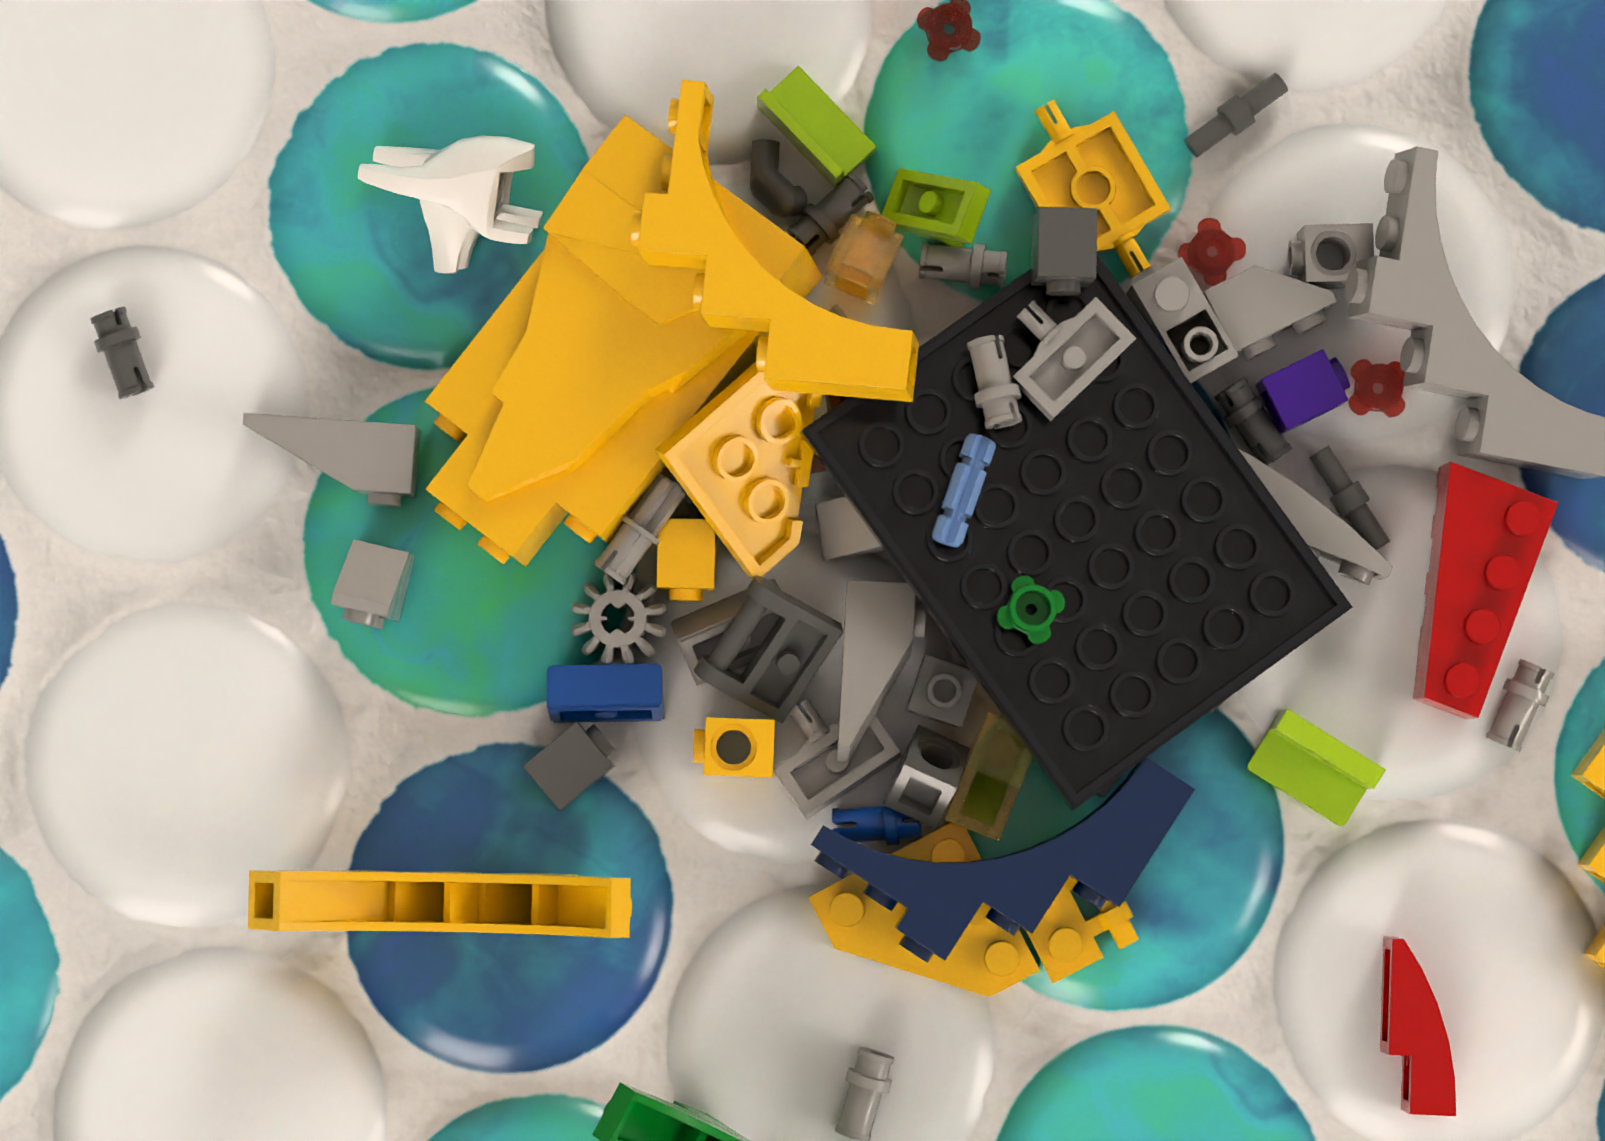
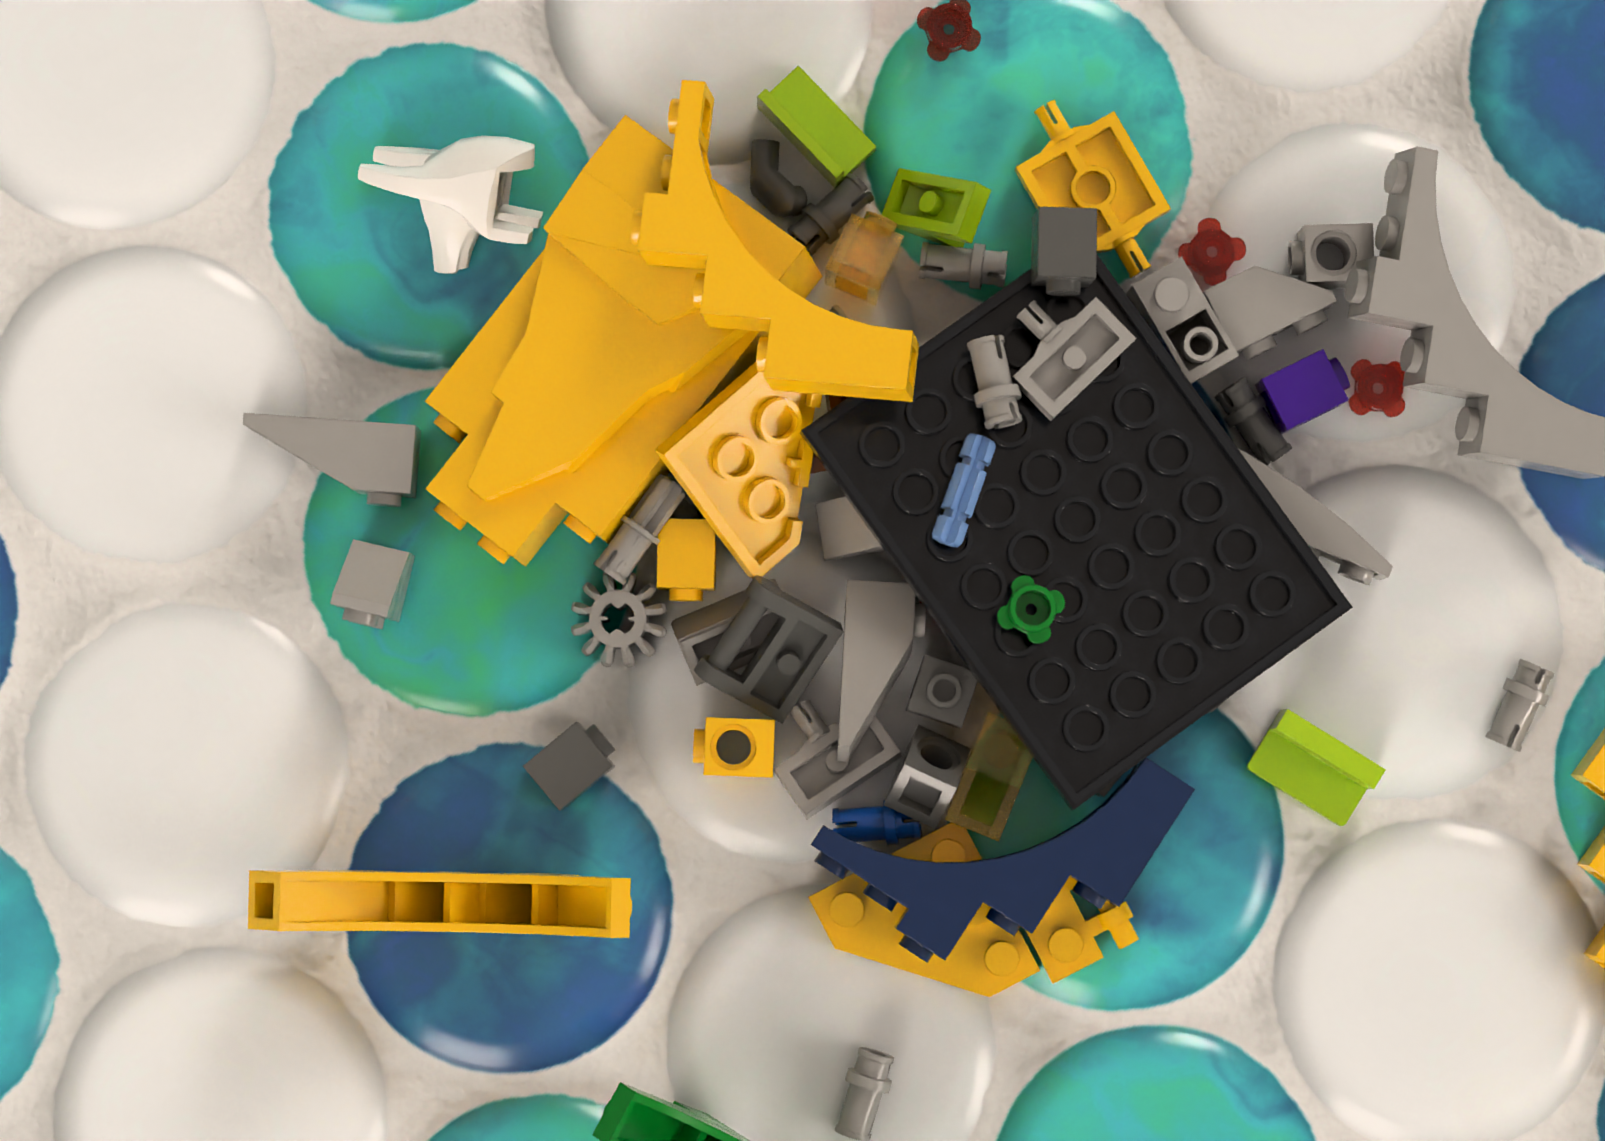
dark grey pin [90,307,154,399] -> none
blue slope [547,664,664,723] -> none
dark grey bar [1184,73,1288,158] -> none
dark grey bar [1309,445,1390,550] -> none
red slope [1380,936,1456,1116] -> none
red wedge [1413,461,1559,719] -> none

